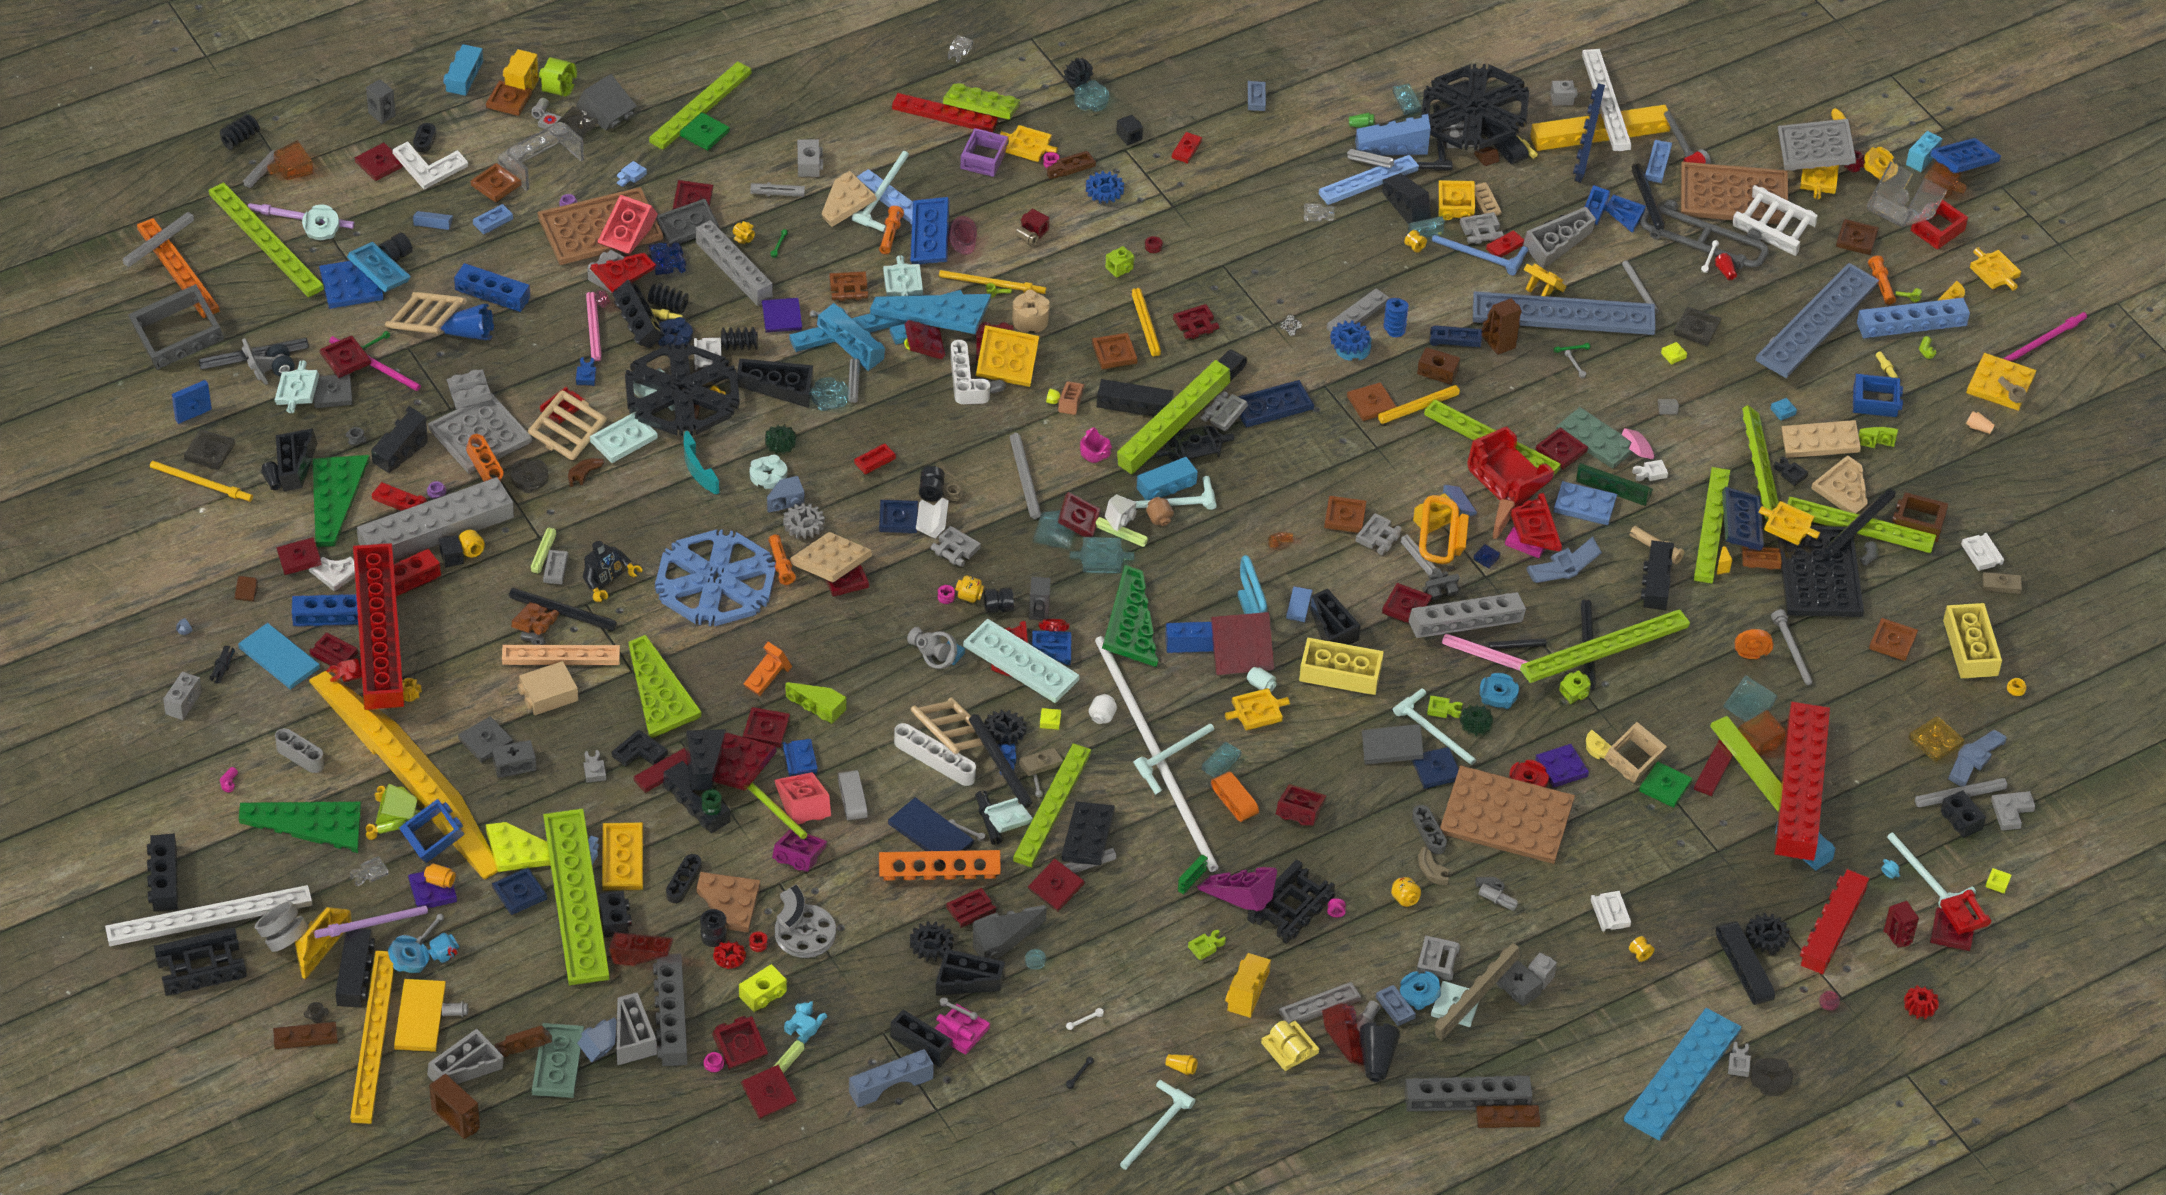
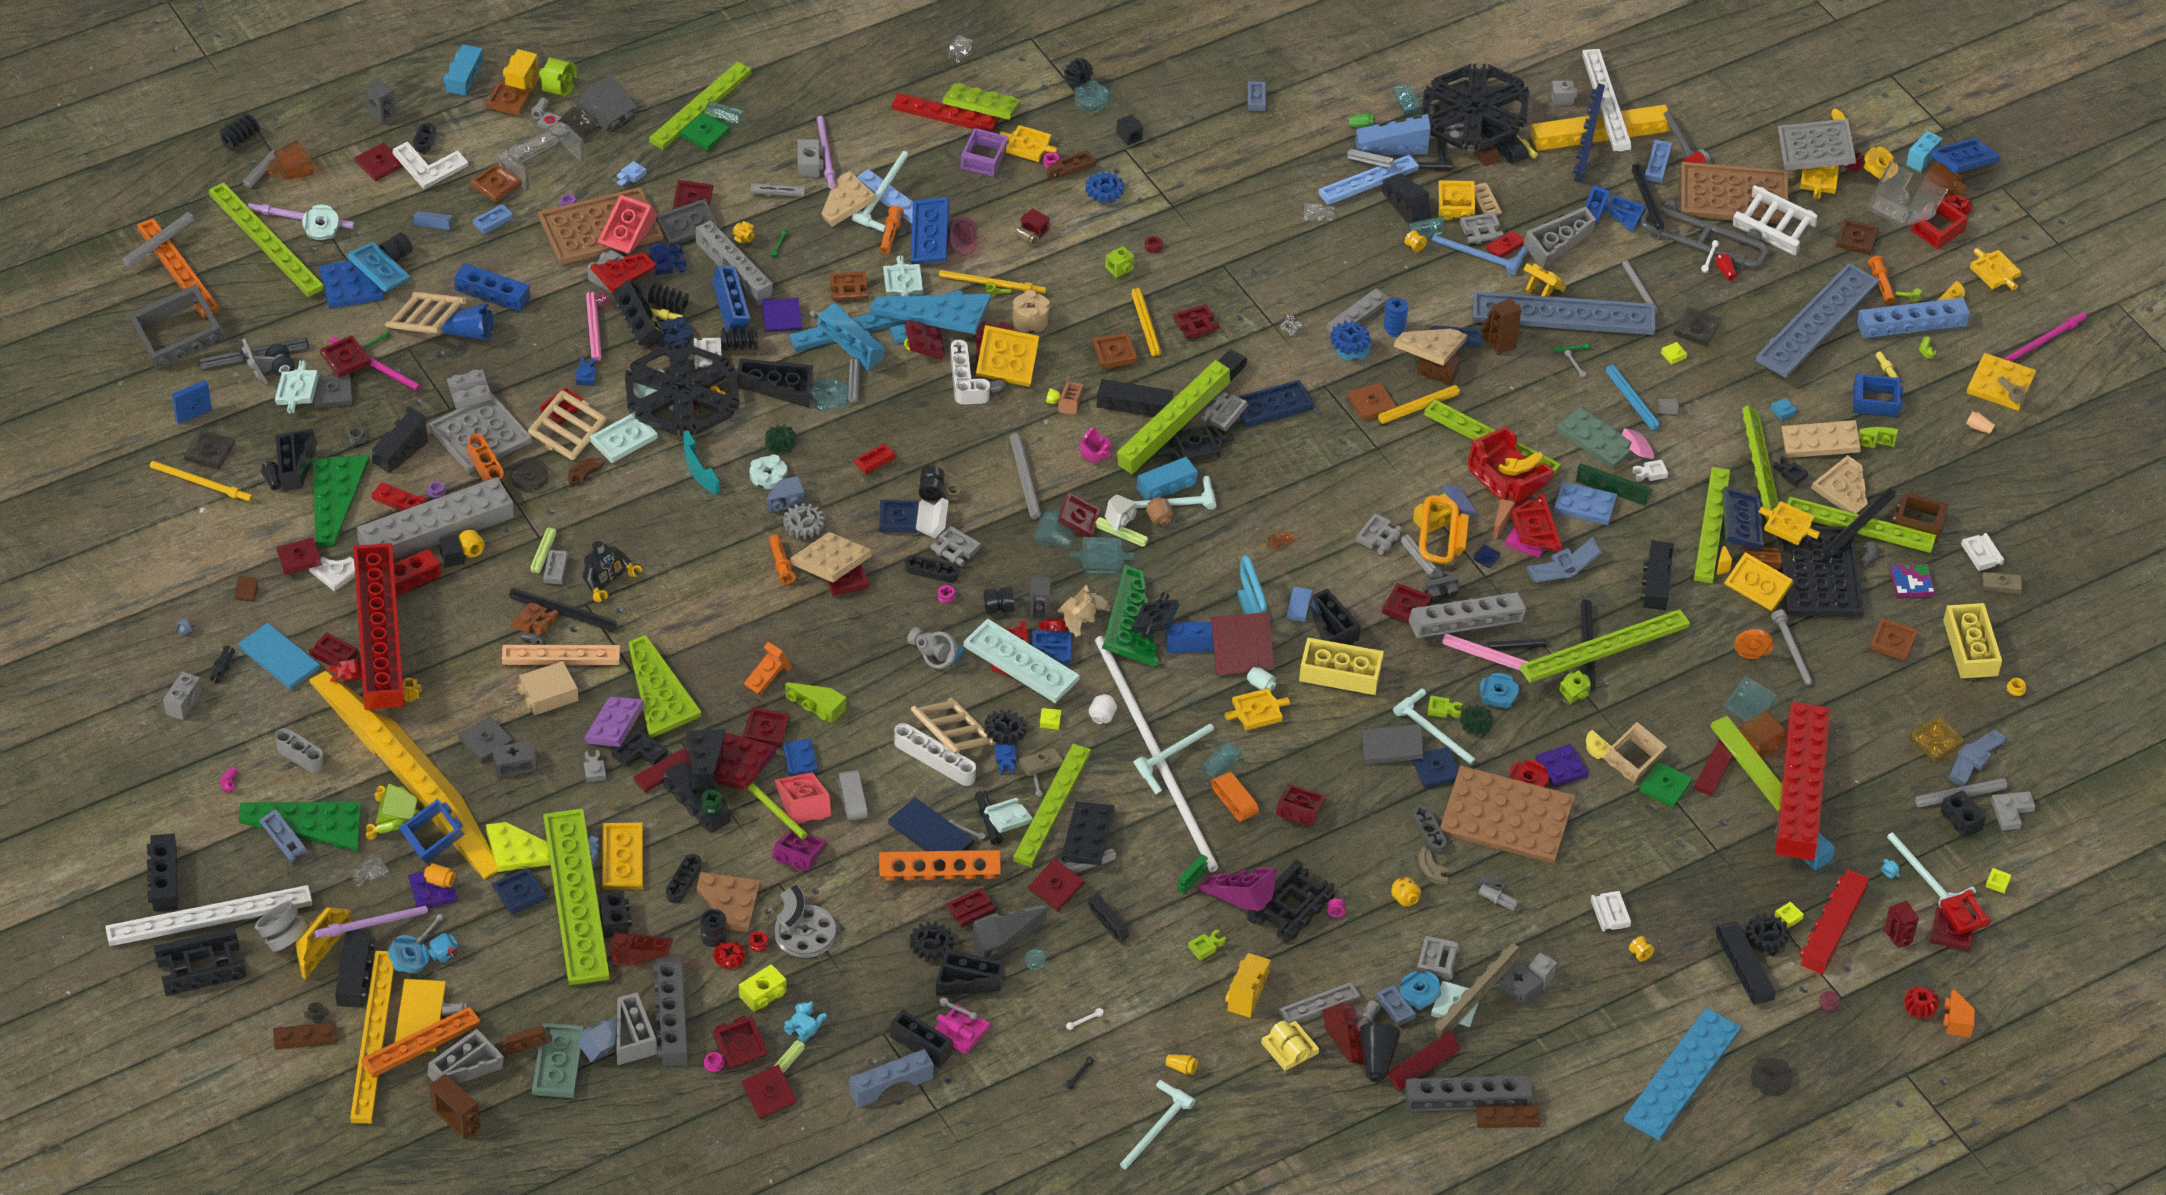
blue brick [292,594,358,626] -> none
medium blue plate [655,530,776,627] -> none
yellow head [955,575,984,603] -> none
black axle [969,714,1032,808] -> none
red plate [1172,132,1202,164] -> none
dark orange plate [1324,496,1367,533] -> none
dark red plate [1535,427,1588,470] -> none
tan pin [1629,526,1684,565] -> none
light grey plate [1728,1042,1751,1077] -> none
none -> sand blue plate [259,809,308,863]
none -> orange plate [362,1007,481,1078]
none -> medium lavender plate [584,697,645,747]
none -> clear light blue plate [704,101,743,123]
none -> blue brick [712,266,750,333]
none -> lavender bar [817,116,836,189]
none -> black beam [905,555,959,583]
none -> tan helmet [1057,584,1112,637]
none -> black beam [1088,895,1129,942]
none -> black plate [1131,592,1180,639]
none -> dark red tile [1387,1031,1461,1091]
none -> tan plate [1394,329,1467,366]
none -> yellow piece [1499,452,1544,476]
none -> dark azure axle [1606,364,1660,431]
none -> yellow plate [1724,552,1794,613]
none -> neon yellow plate [1774,902,1804,928]
none -> tile [1889,564,1935,598]
none -> orange slope [1943,990,1975,1038]
none -> red gear [1944,193,1972,215]

